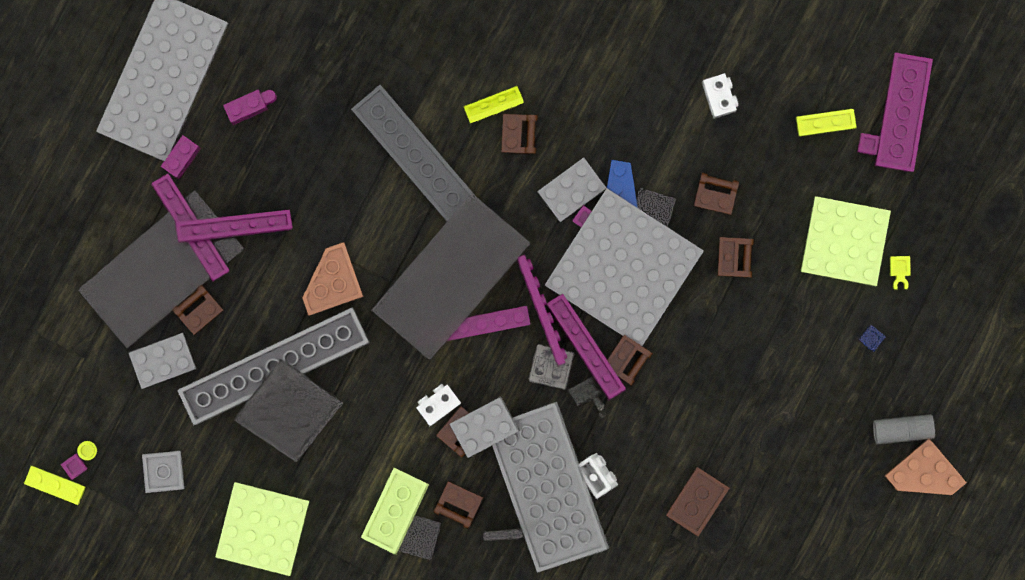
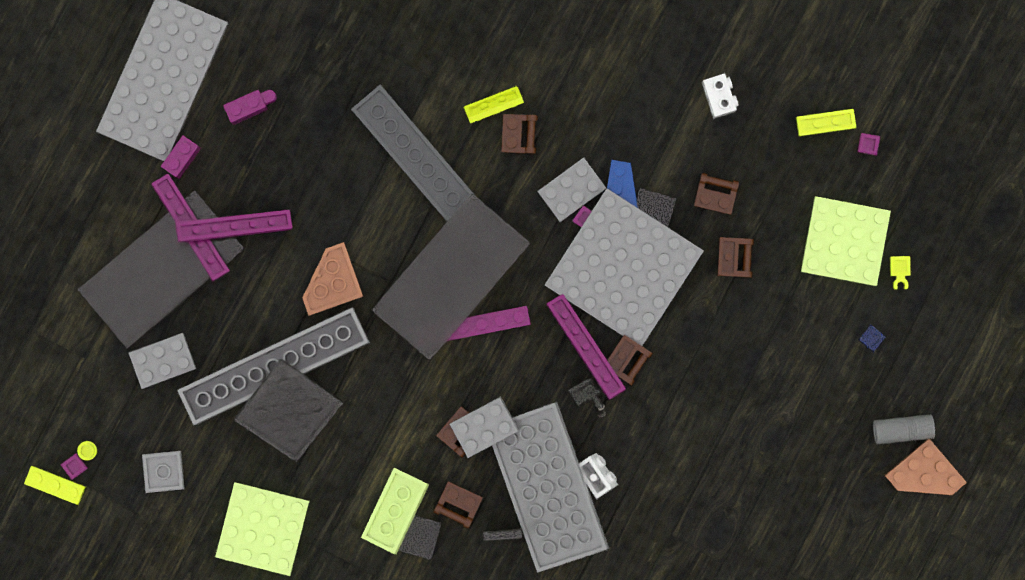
reddish brown plate [172,284,224,335] -> none
white brick [416,384,461,426] -> none
magenta plate [517,255,567,367] -> none
clear smoke tile [528,344,574,390] -> none
reddish brown plate [666,467,729,536] -> none
magenta plate [875,53,933,172] -> none

